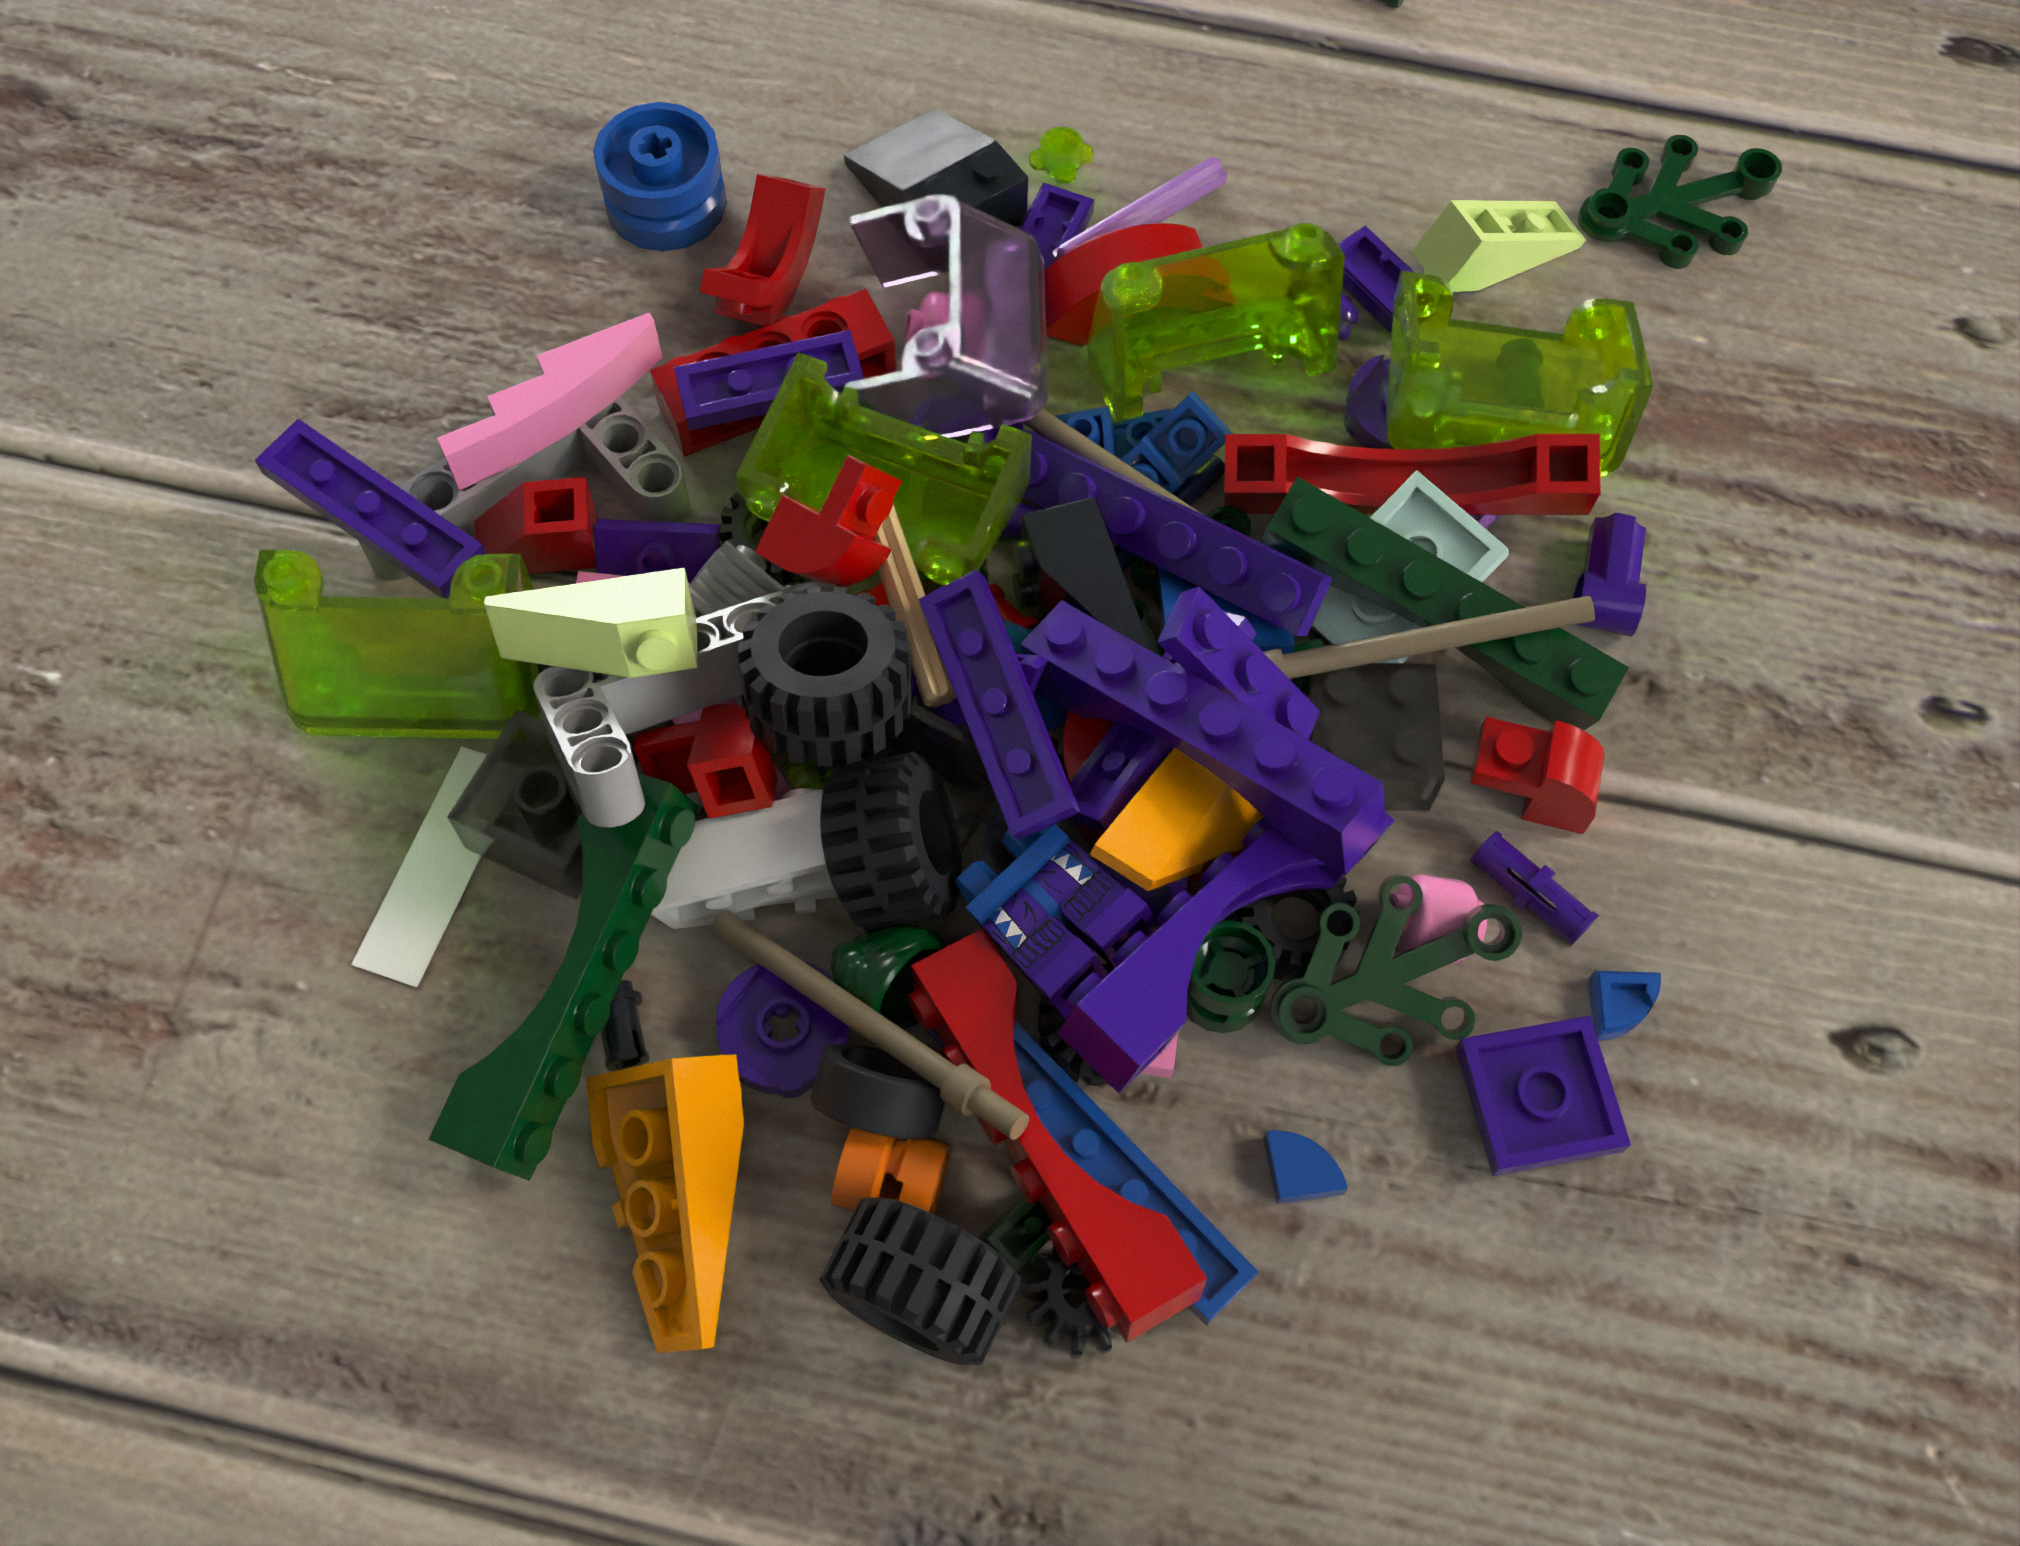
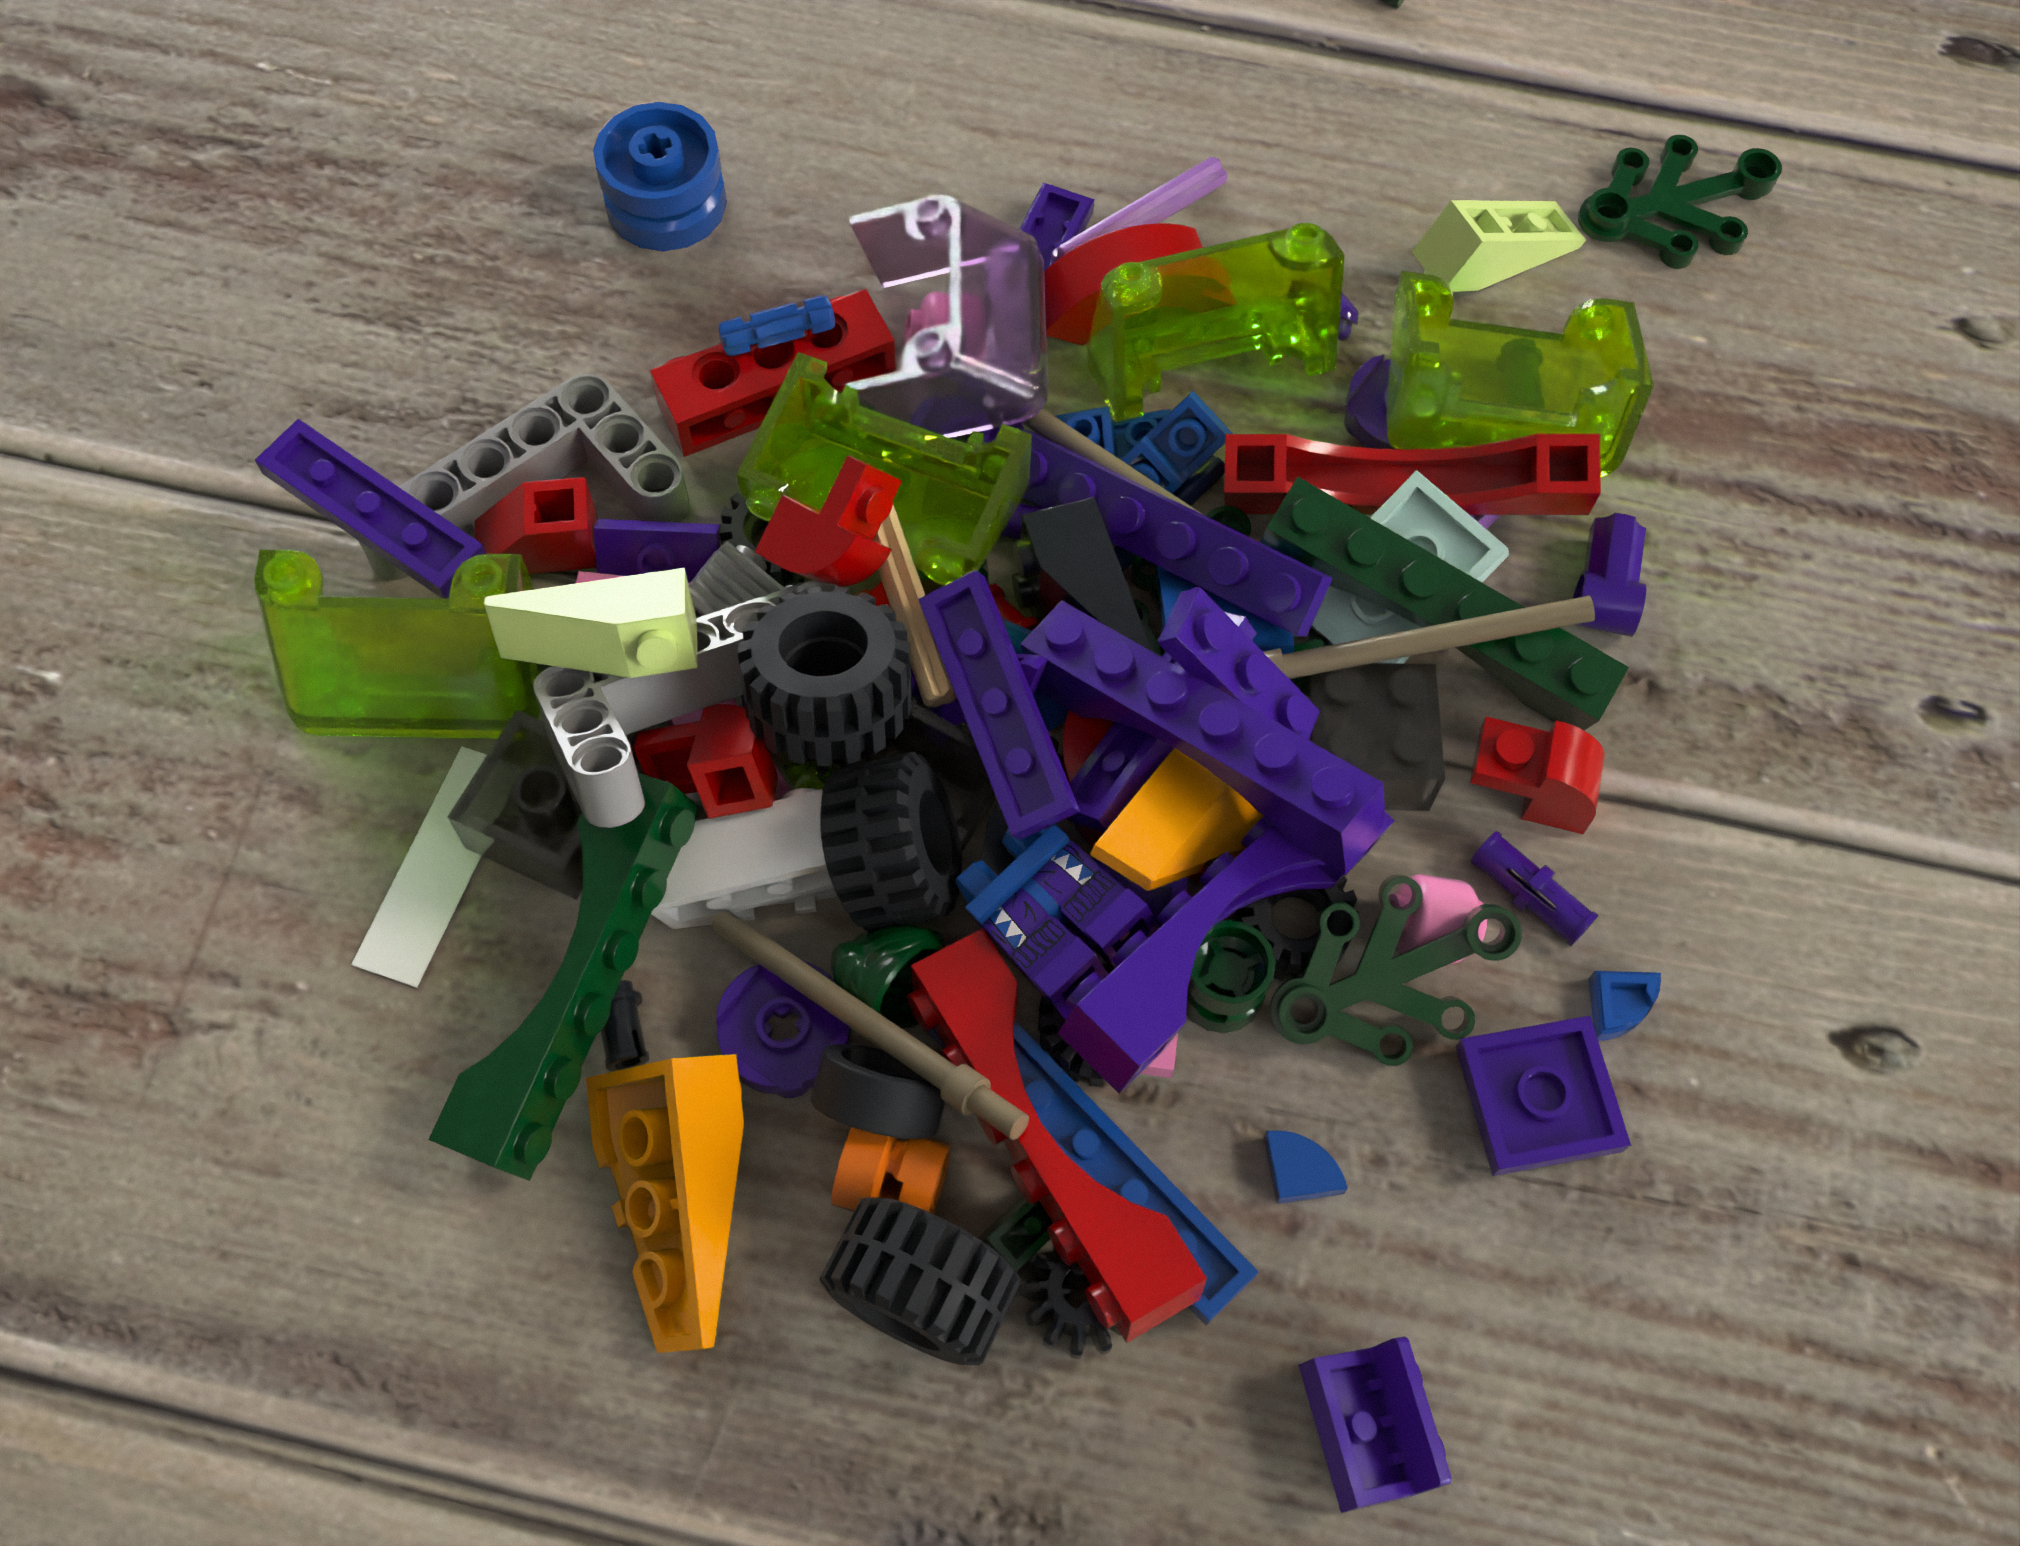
bright pink slope [437,312,663,491] -> none
dark purple plate [674,330,865,431] -> none
red arch [700,174,826,326] -> none
black slope [844,108,1028,272] -> none
clear neon green plate [1029,127,1094,184] -> none
dark purple plate [1321,225,1441,338] -> none
none -> blue axle [718,295,835,356]
none -> dark purple bracket [1298,1336,1452,1513]

